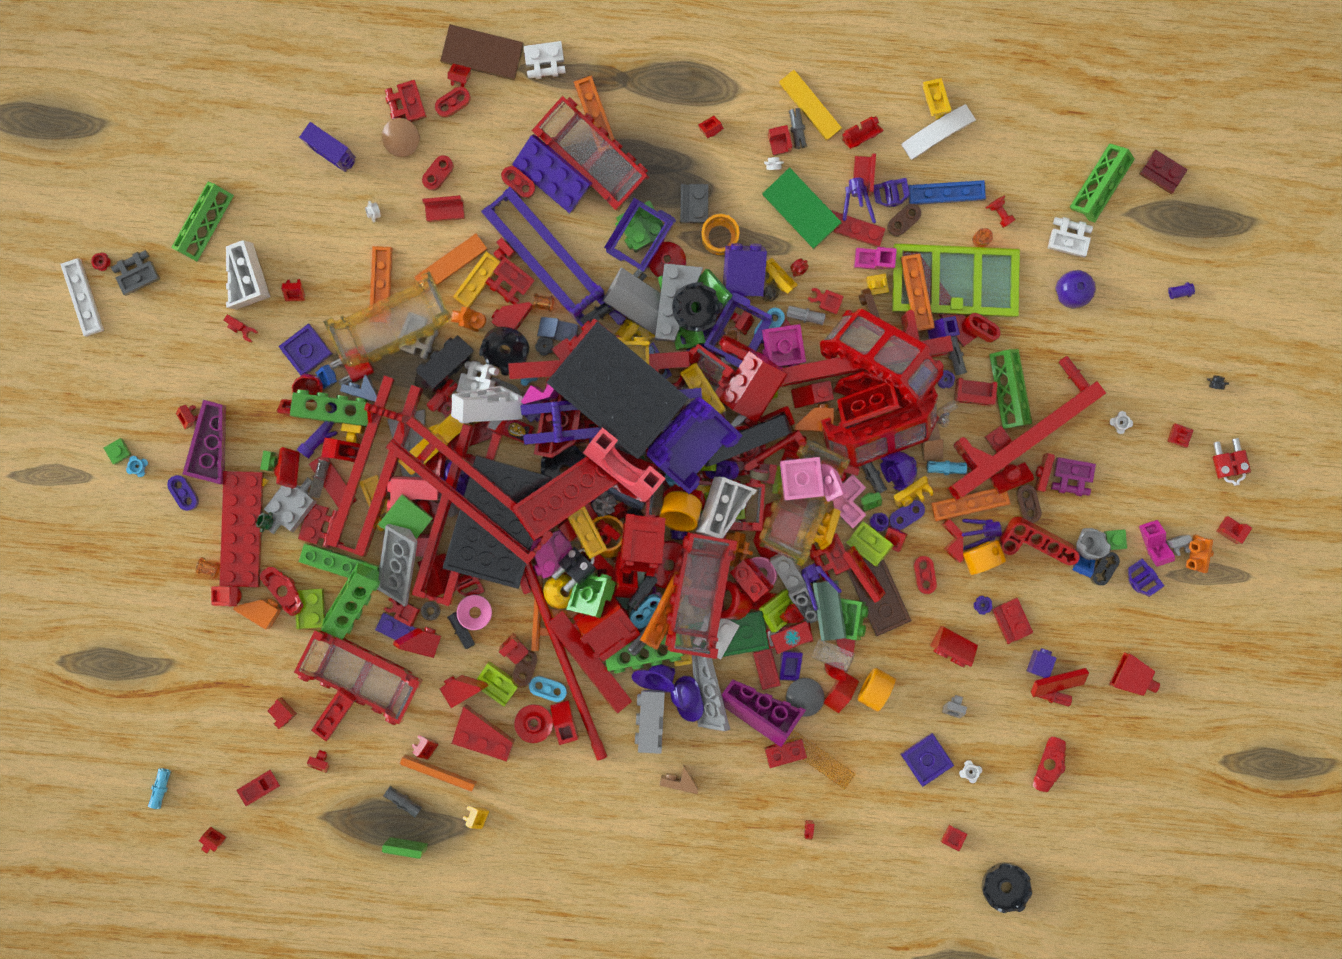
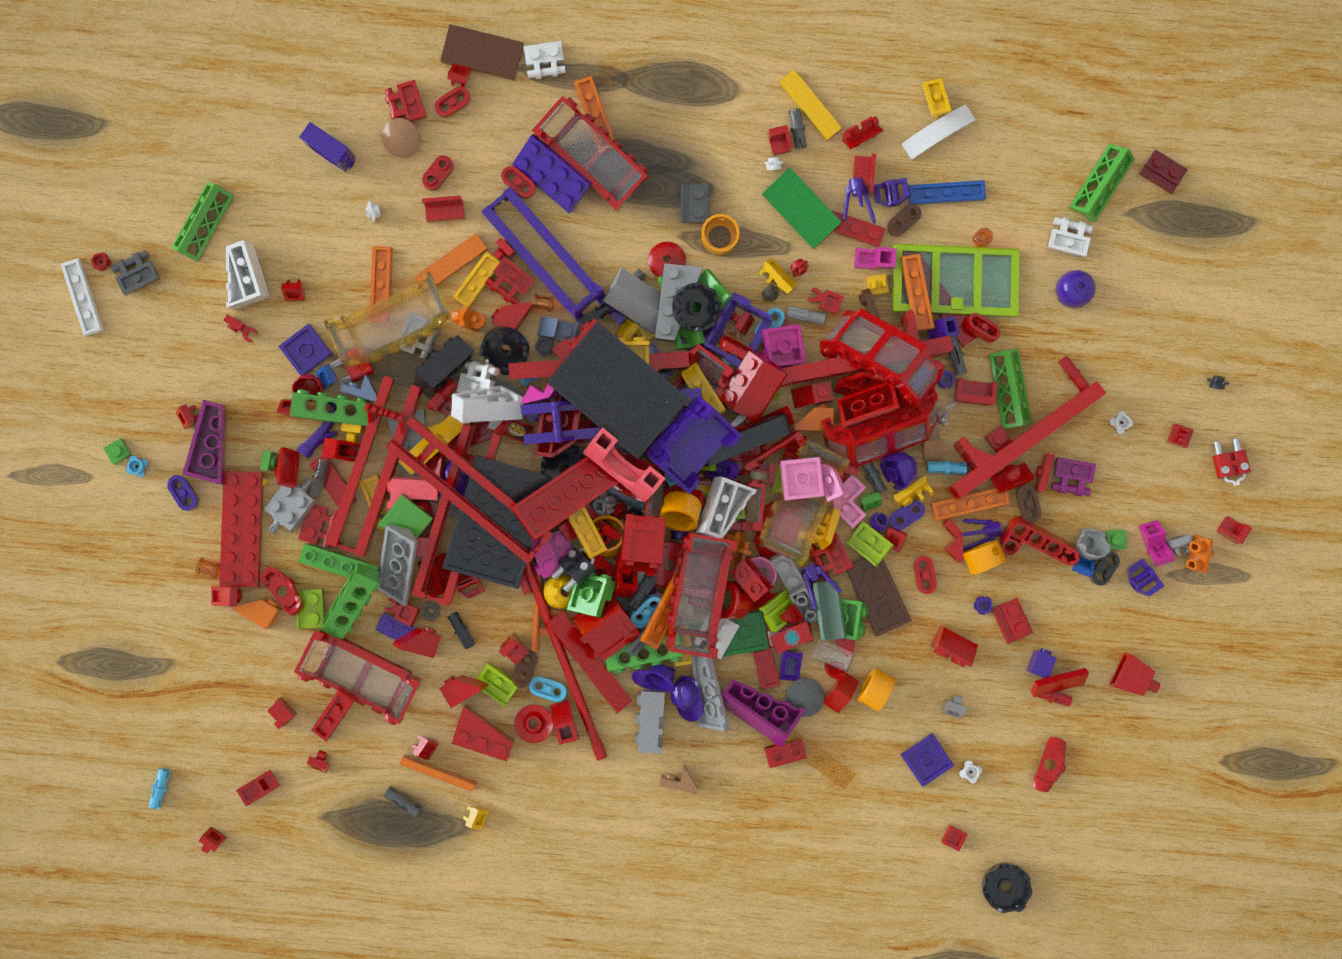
dark green plate [256,512,274,533] -> none
bright green tile [382,837,428,859] -> none
bright pink piece [457,595,492,630] -> none
dark purple piece [604,198,676,272] -> none
bright green plate [615,200,664,253] -> none
red plate [698,116,724,139] -> none
dark purple brick [723,243,767,296] -> none
red tile [804,820,815,840] -> none
red tile [842,546,886,603] -> none
red piece [985,195,1016,228] -> none
dark purple pin [1168,282,1195,299] -> none

